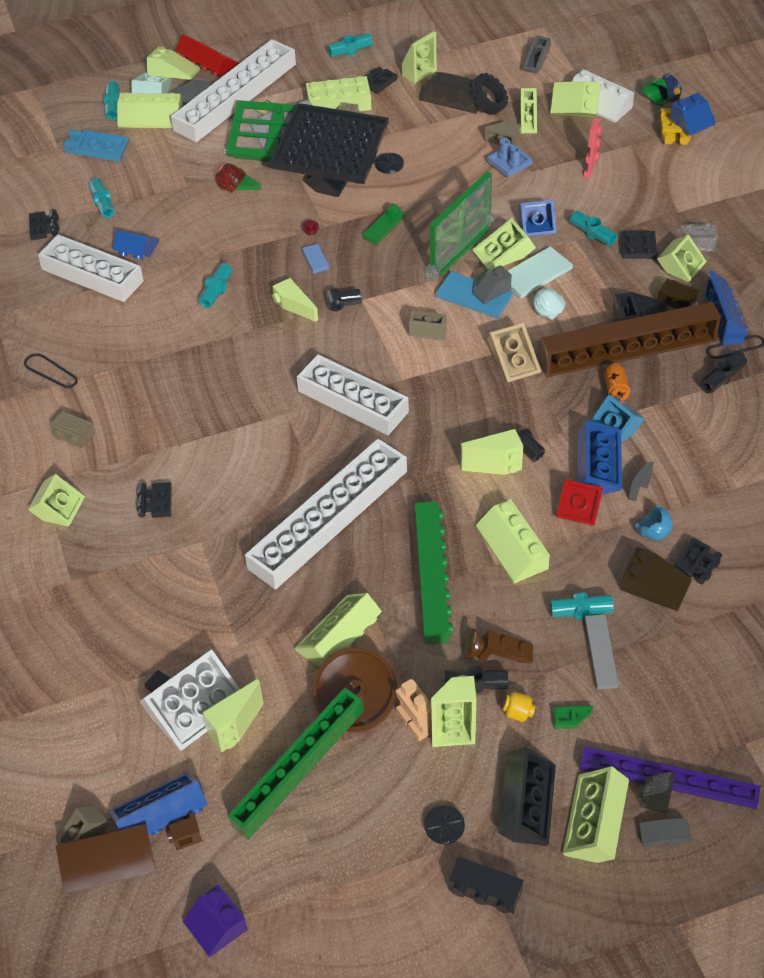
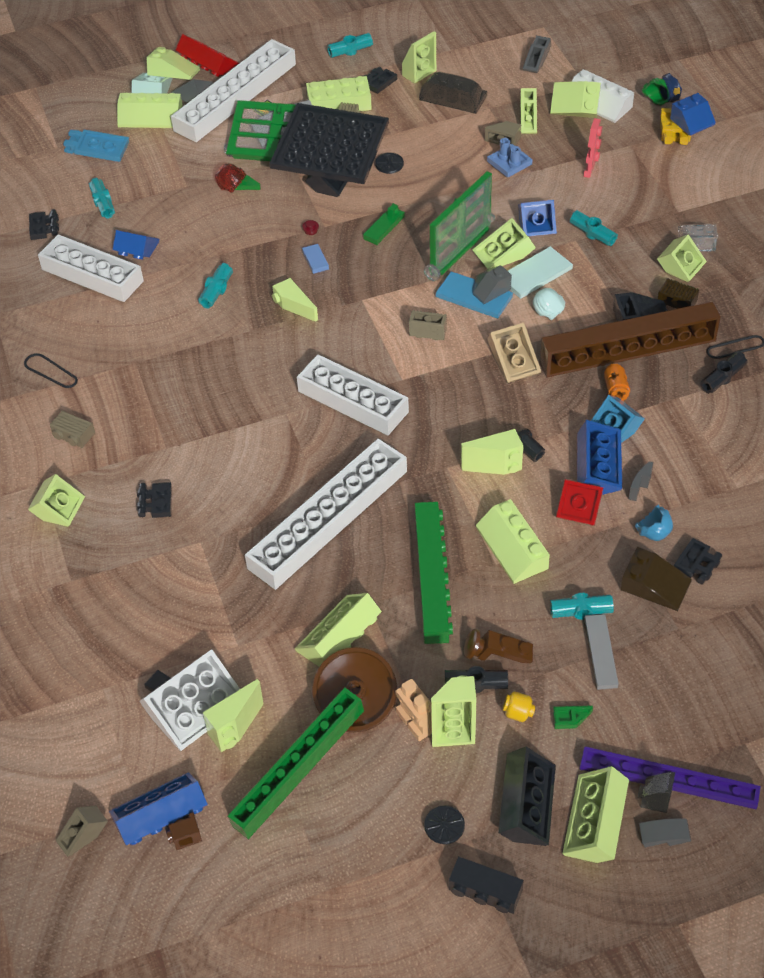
reddish brown slope [56,824,156,894] -> none
teal piece [104,81,120,120] -> none
dark purple slope [183,884,248,958] -> none
black piece [326,289,362,312] -> none
black tyre [469,73,509,115] -> none
black plate [621,231,657,259] -> none
blue slope [705,270,748,345] -> none

